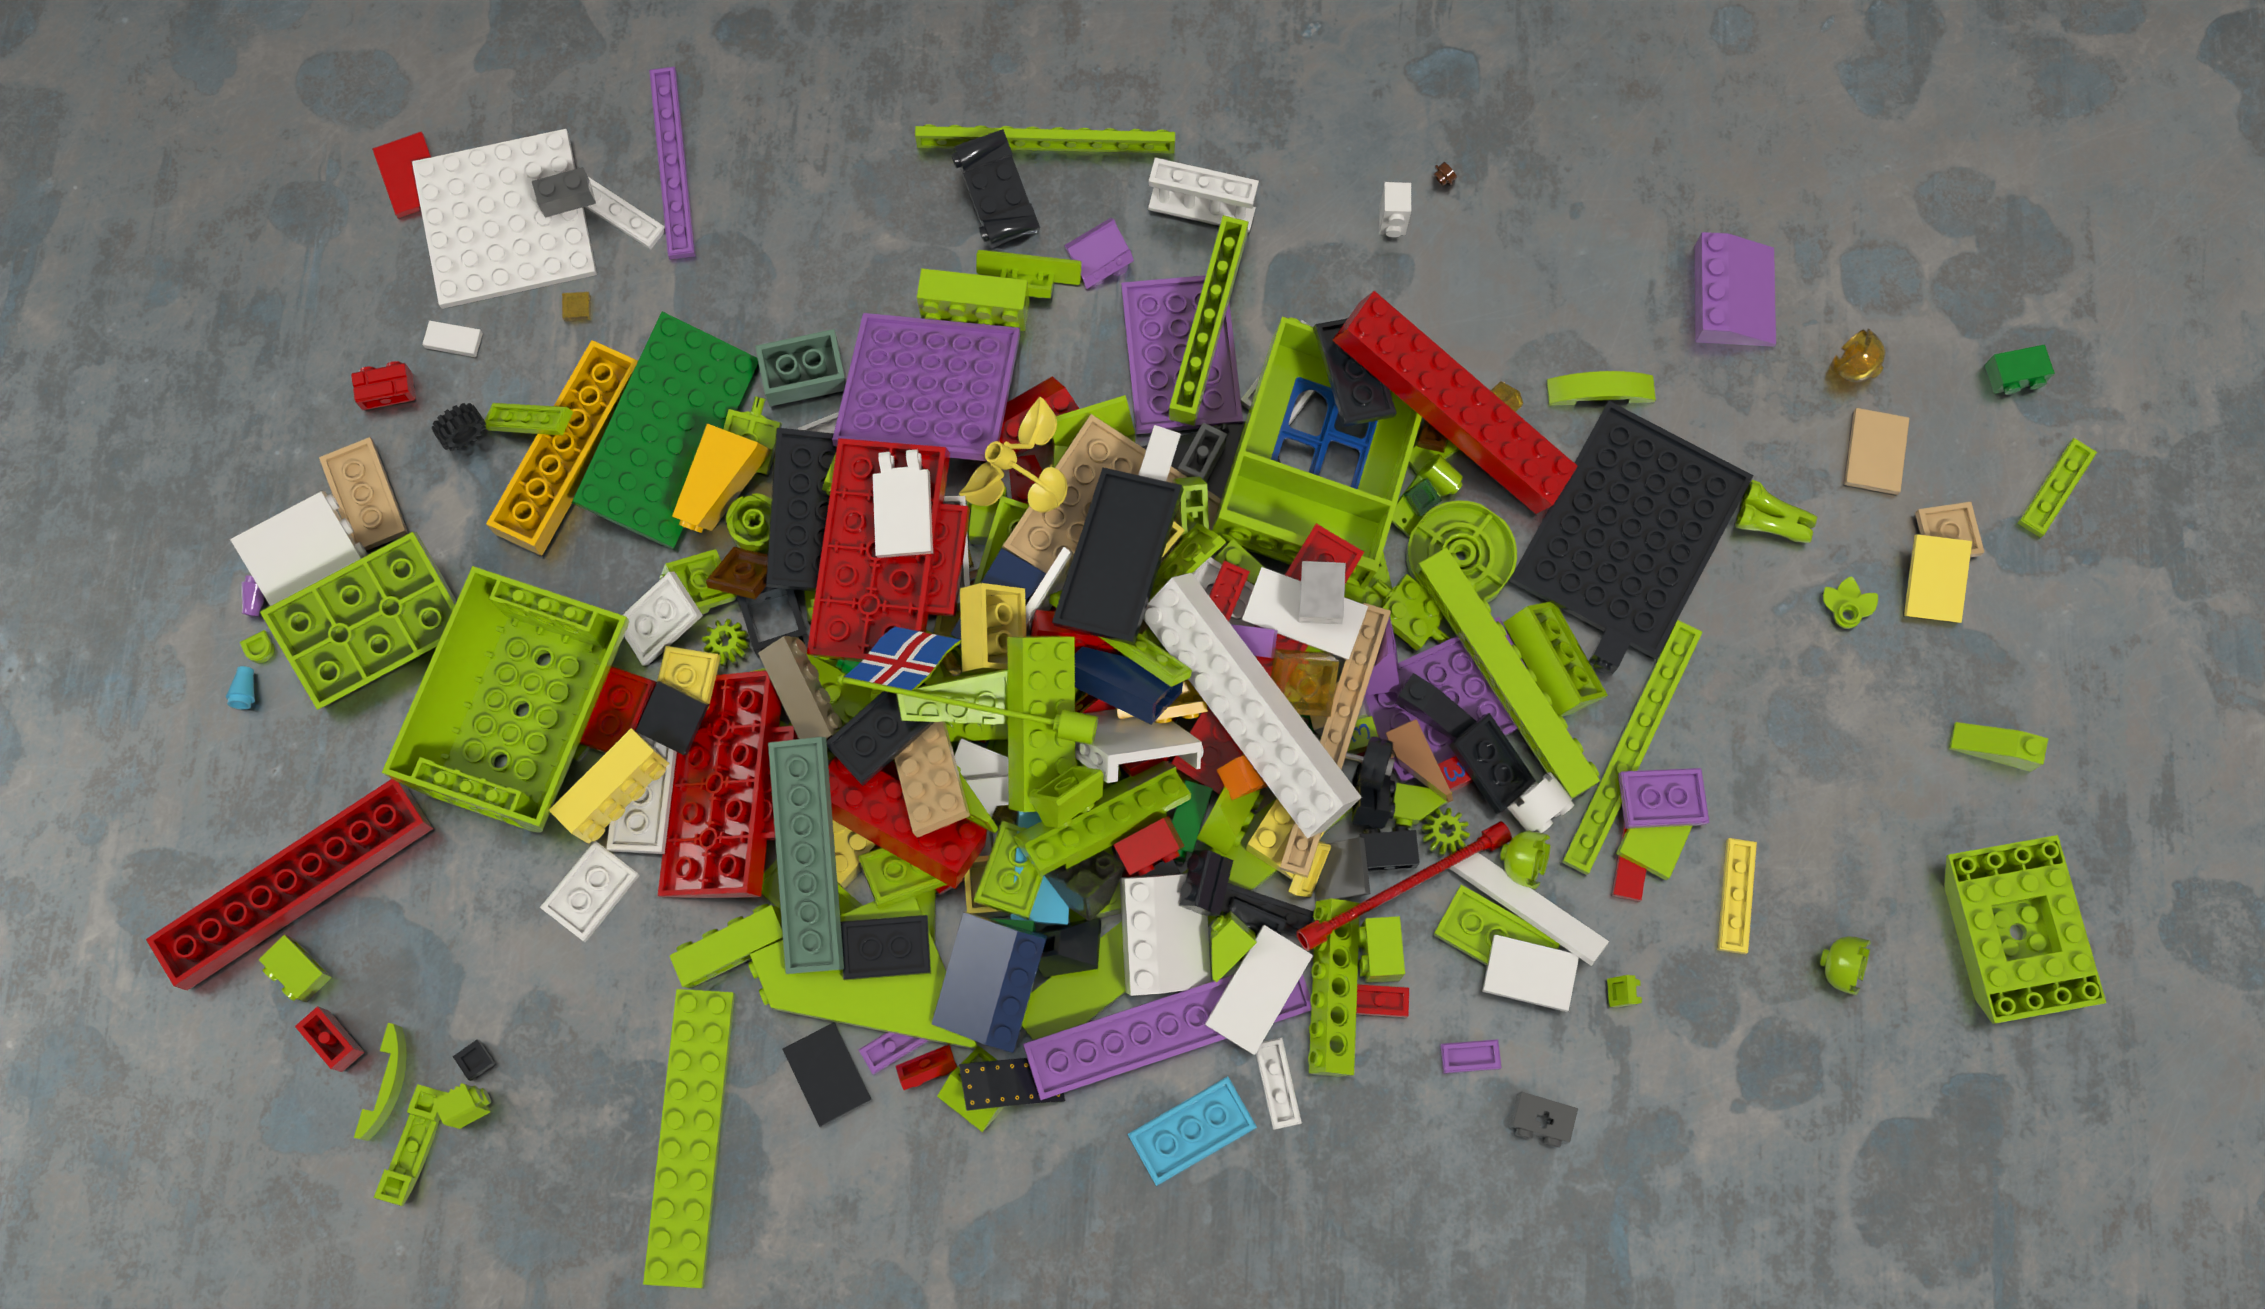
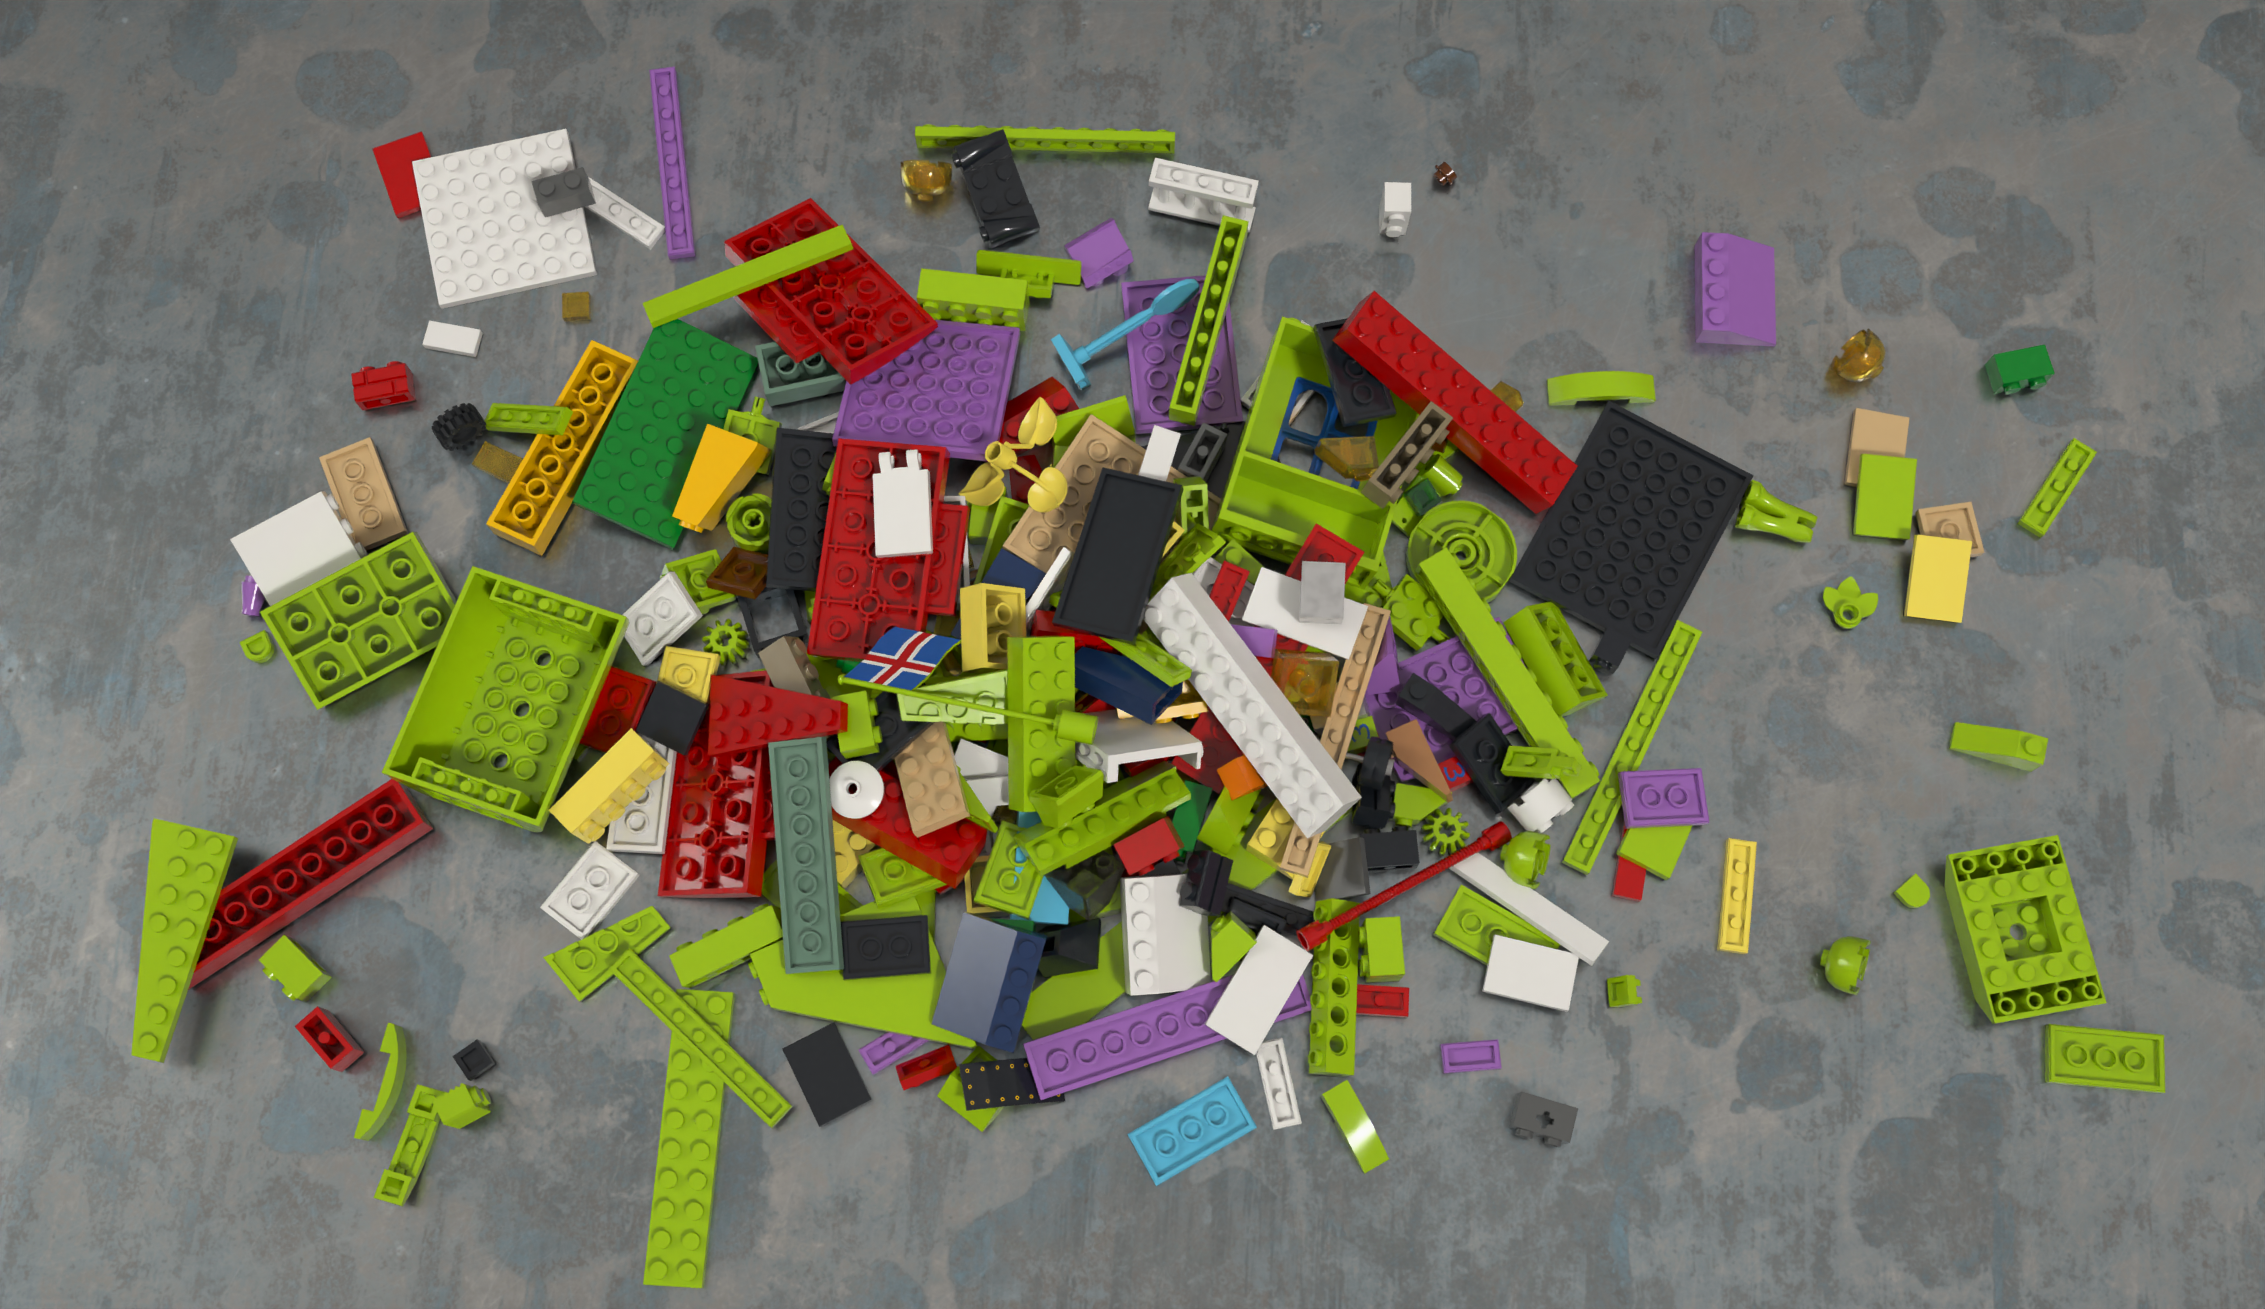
medium azure cone [226,666,255,710] -> none
none -> lime wing [131,818,238,1063]
none -> clear yellow tile [472,441,523,483]
none -> lime wing [543,906,671,1002]
none -> lime tile [609,948,793,1128]
none -> lime tile [642,224,853,328]
none -> red wing [708,675,848,758]
none -> red slope [724,198,938,385]
none -> white dish [829,761,884,819]
none -> lime brick [832,690,882,759]
none -> clear yellow cylinder [900,160,952,201]
none -> medium azure piece [1051,279,1200,390]
none -> clear yellow slope [1314,436,1379,481]
none -> lime slope [1321,1080,1389,1174]
none -> dark tan brick [1361,401,1453,509]
none -> lime hinge [1501,746,1581,779]
none -> lime tile [1853,454,1917,540]
none -> lime tile [1893,873,1930,909]
none -> lime tile [2045,1024,2165,1094]

